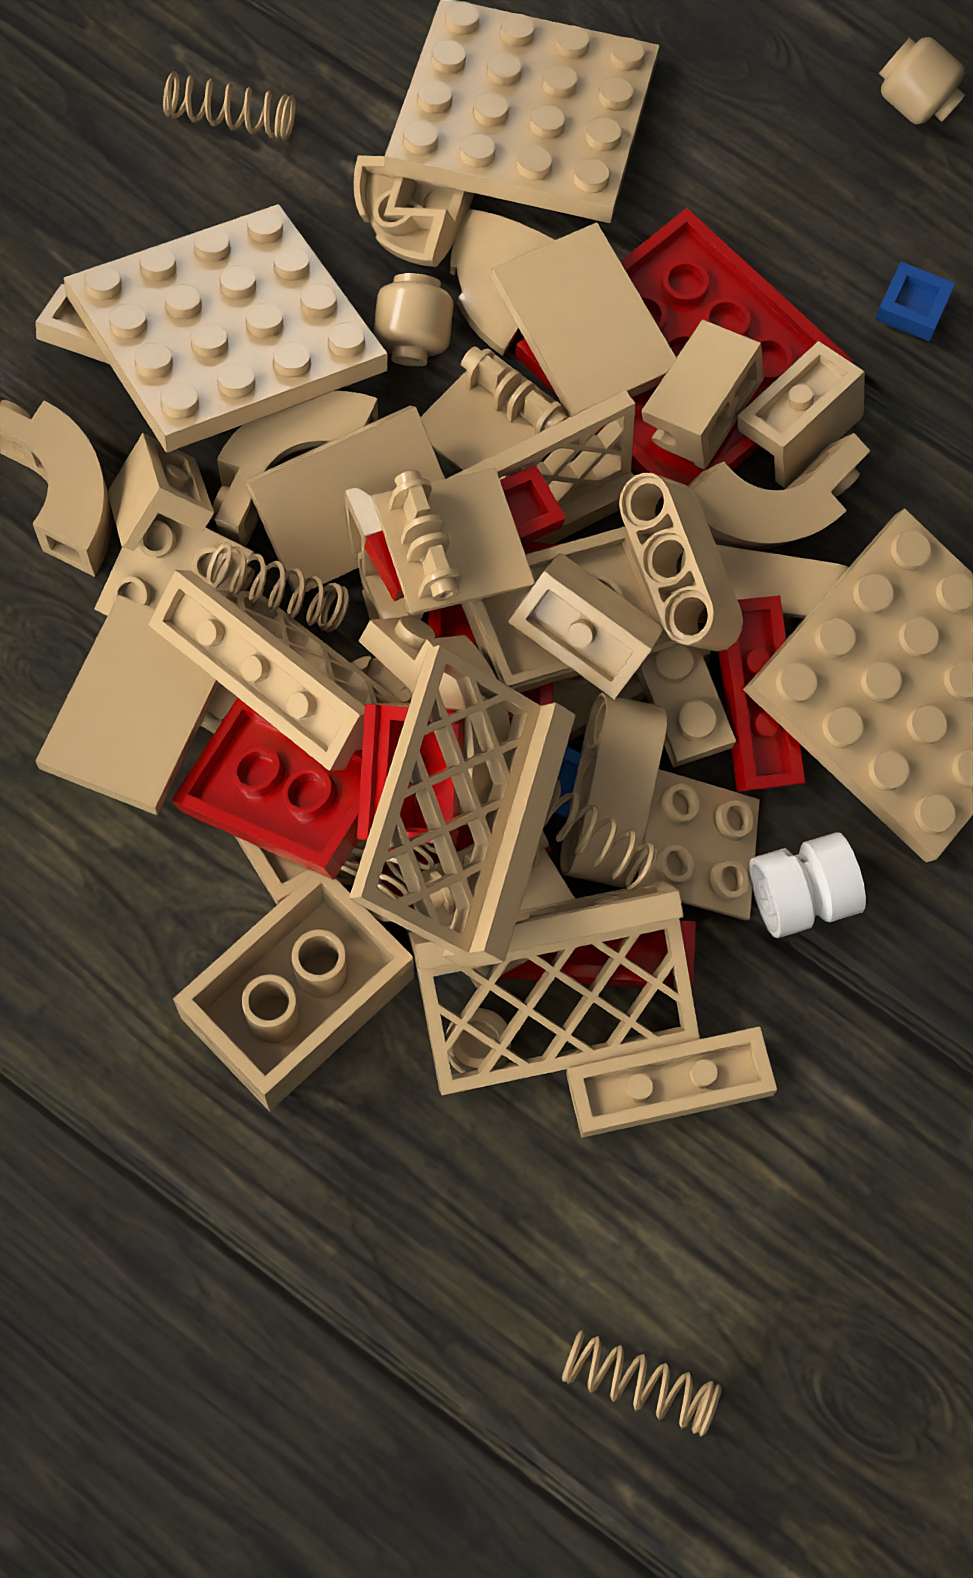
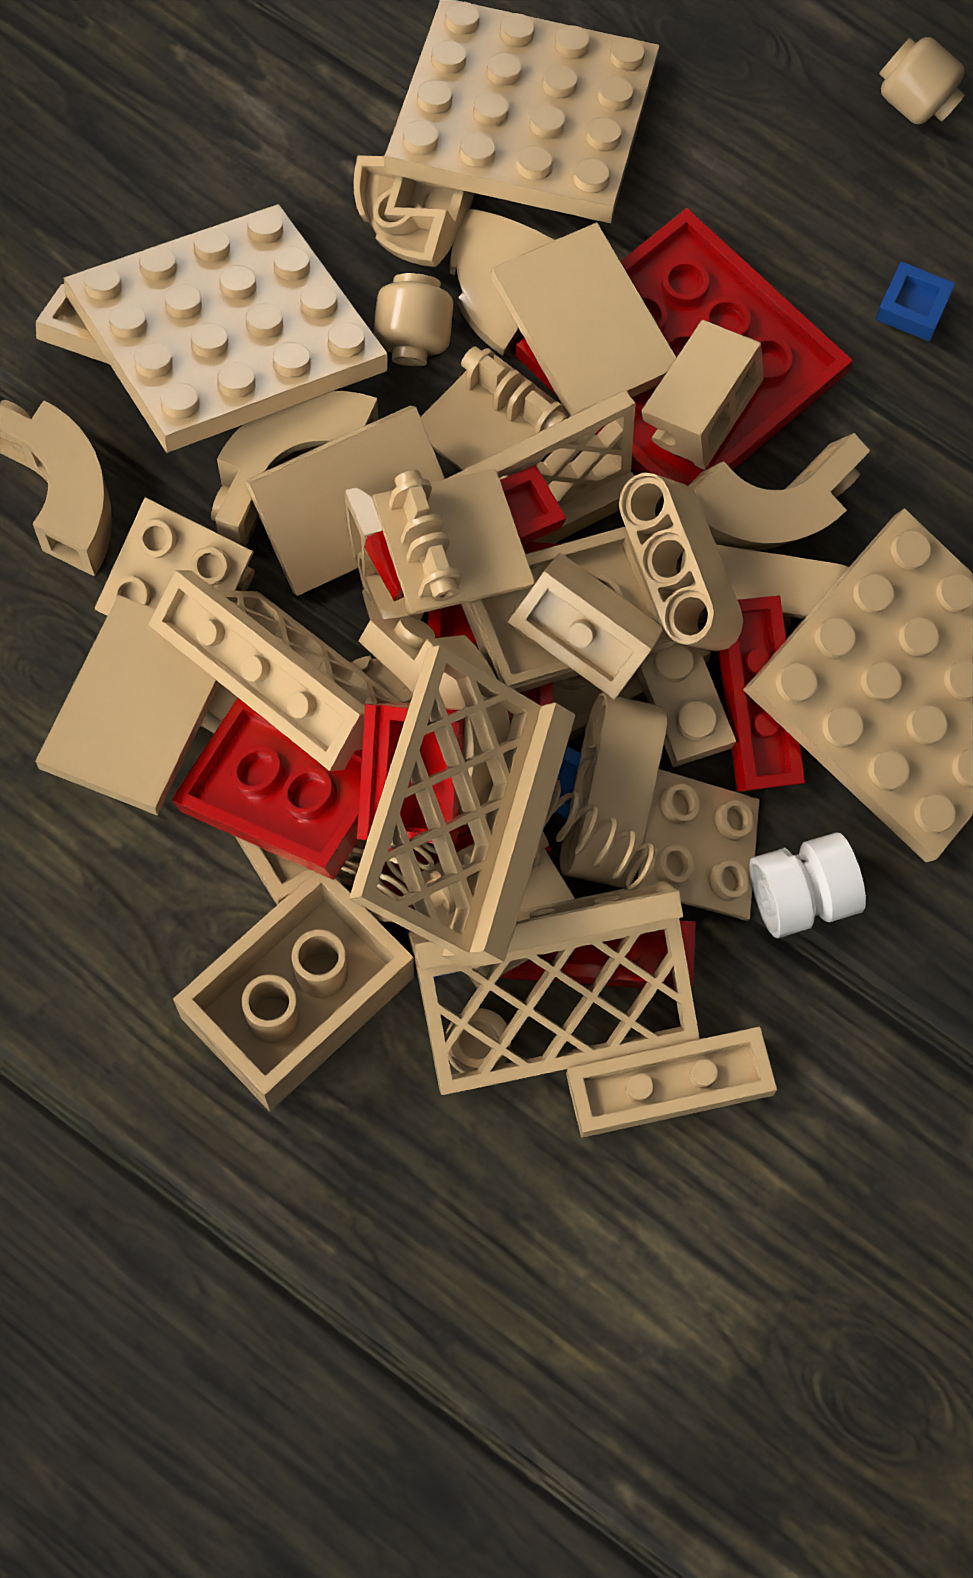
tan panel [108,433,214,551] -> none
tan piece [163,71,296,141] -> none
tan piece [207,542,349,632] -> none
tan piece [562,1330,721,1437] -> none
tan panel [737,341,865,488] -> none

